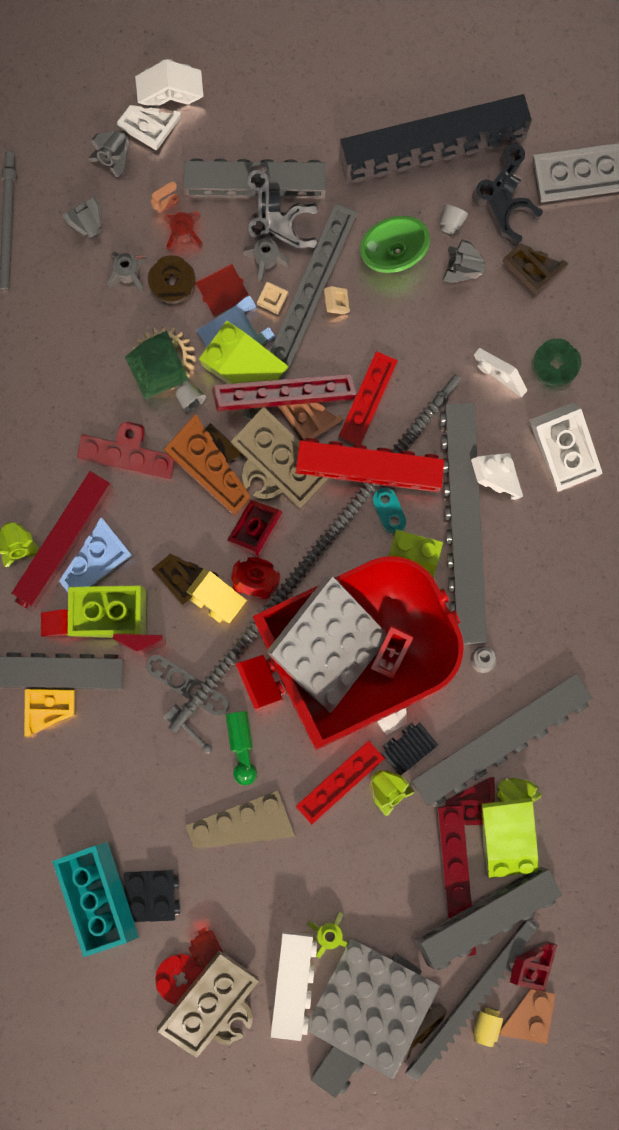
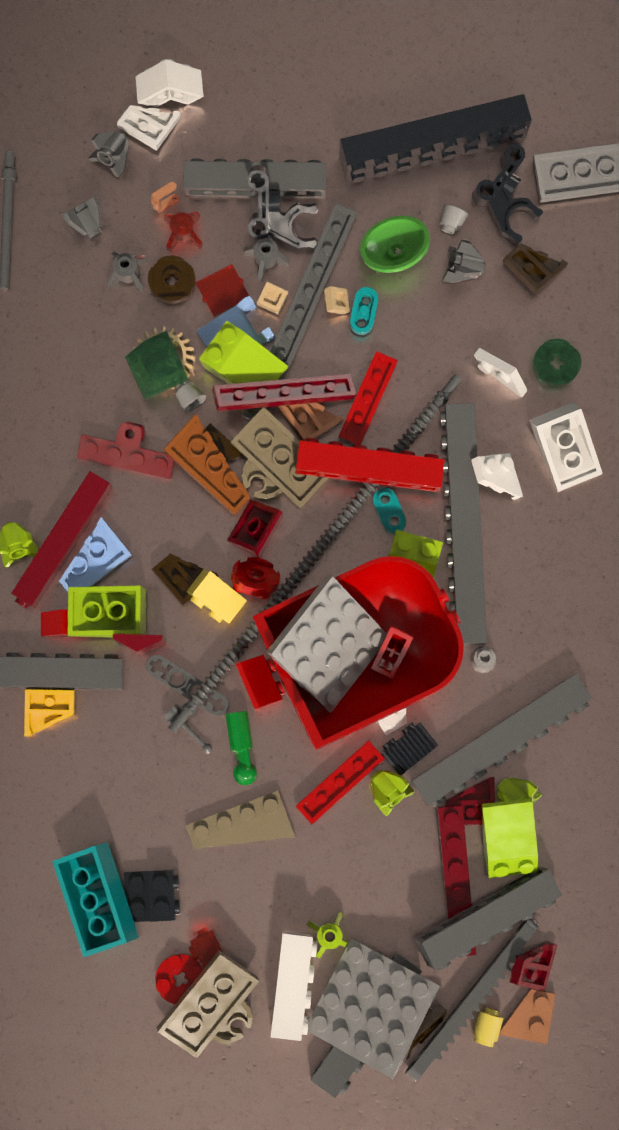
none -> teal plate [350,287,378,335]

